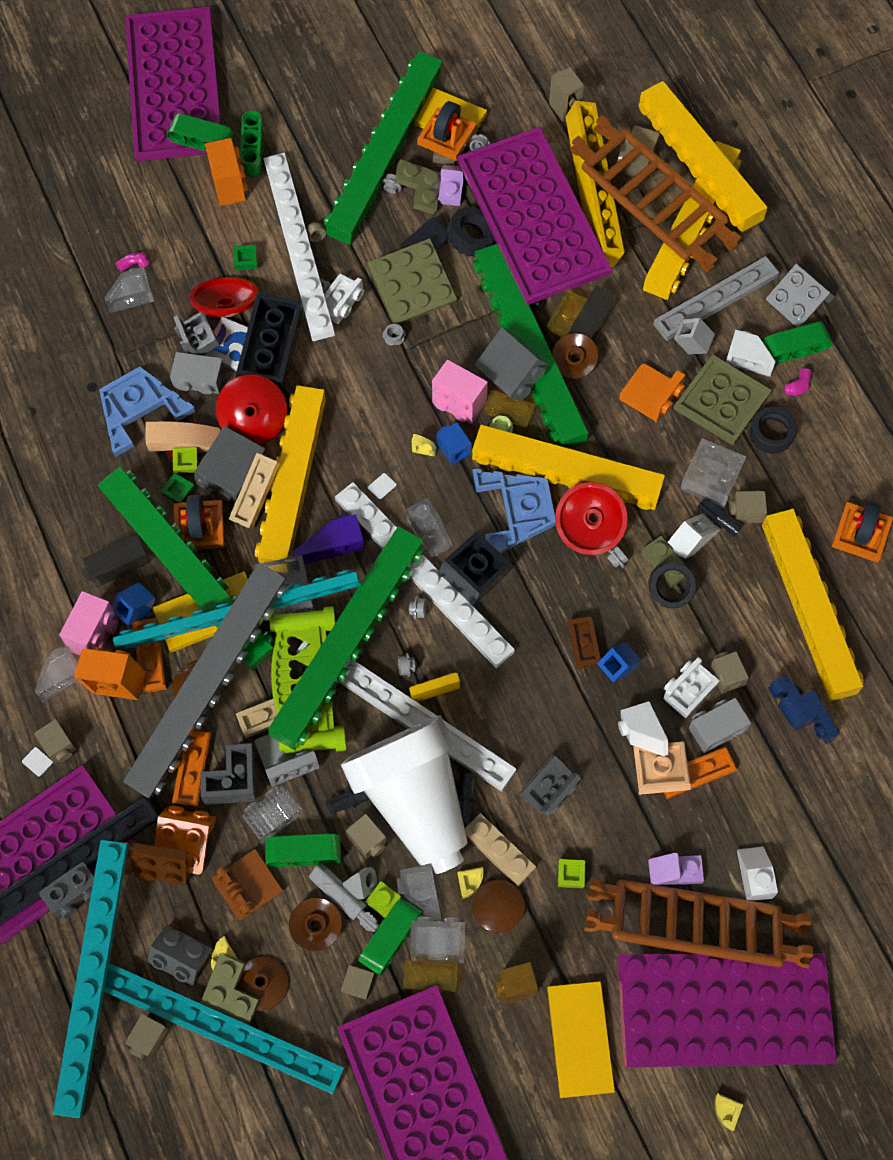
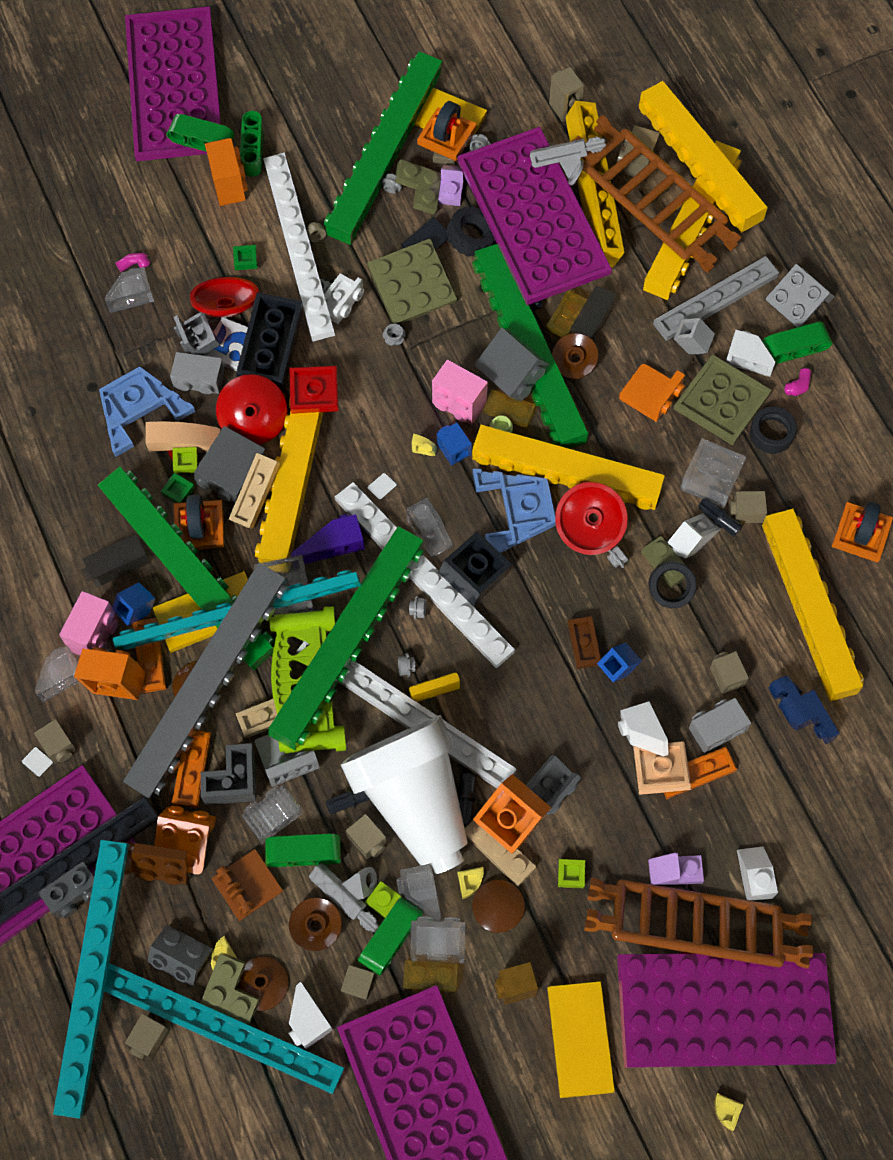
white bracket [663,657,720,718] -> none
none -> white slope [289,982,333,1049]
none -> red tile [290,366,339,414]
none -> orange brick [473,774,551,854]
none -> light grey piece [530,137,606,185]

